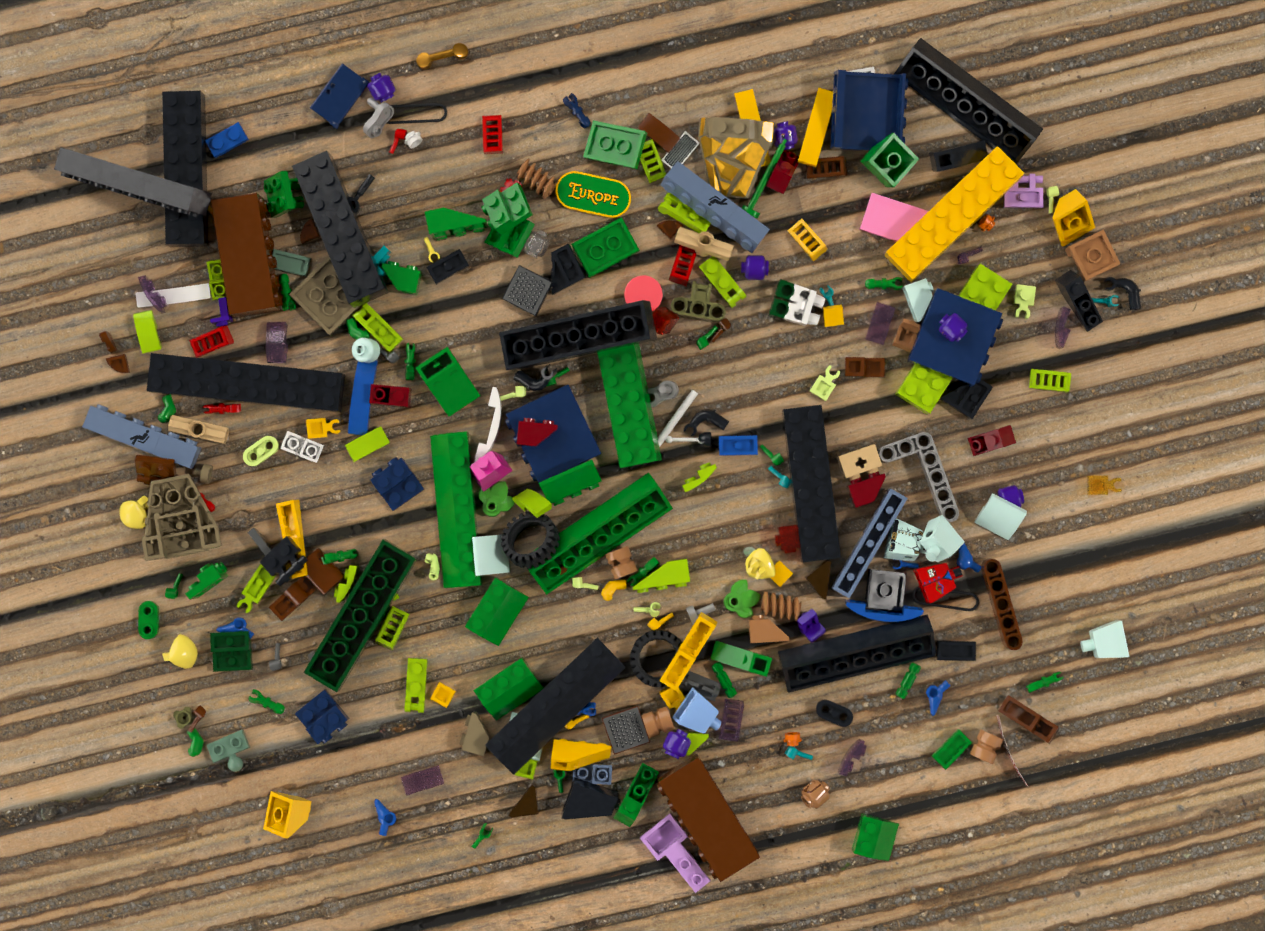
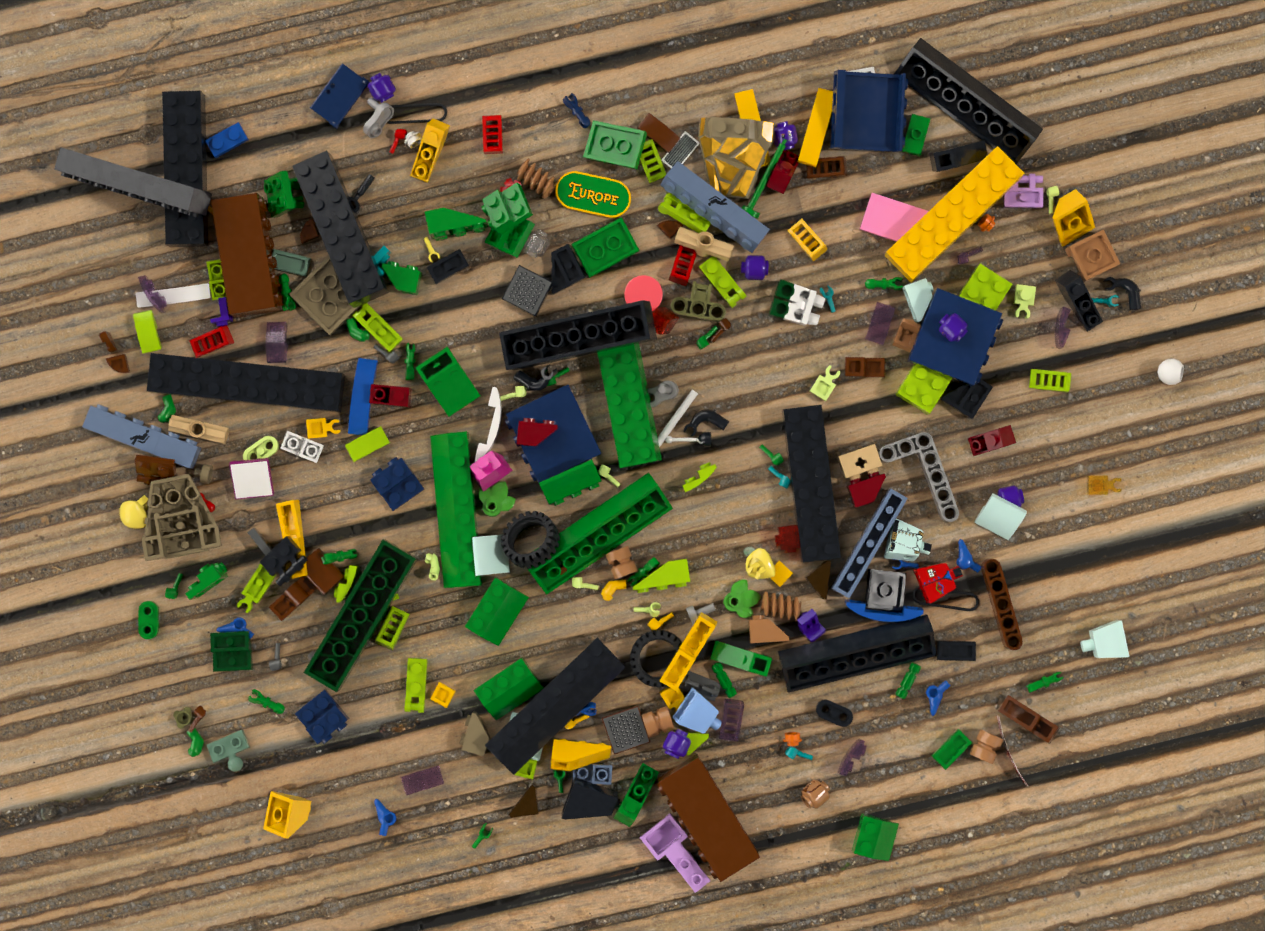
light yellow piece [162,634,198,669] -> none
red piece [203,403,241,414] -> none
light aqua head [352,338,380,363] -> none
pearl gold bar [416,43,469,70] -> none
lime slope [512,489,552,518] -> none
blue plate [719,435,758,456] -> none
yellow tile [823,304,844,327] -> none
green slope [861,133,919,188] -> none
light aqua torso [921,515,965,562] -> none
none -> white tile [229,458,274,500]
none -> yellow slope [410,118,450,183]
none -> yellowish green hand [598,464,621,488]
none -> green plate [902,114,930,156]
none -> white piece [1158,359,1184,385]

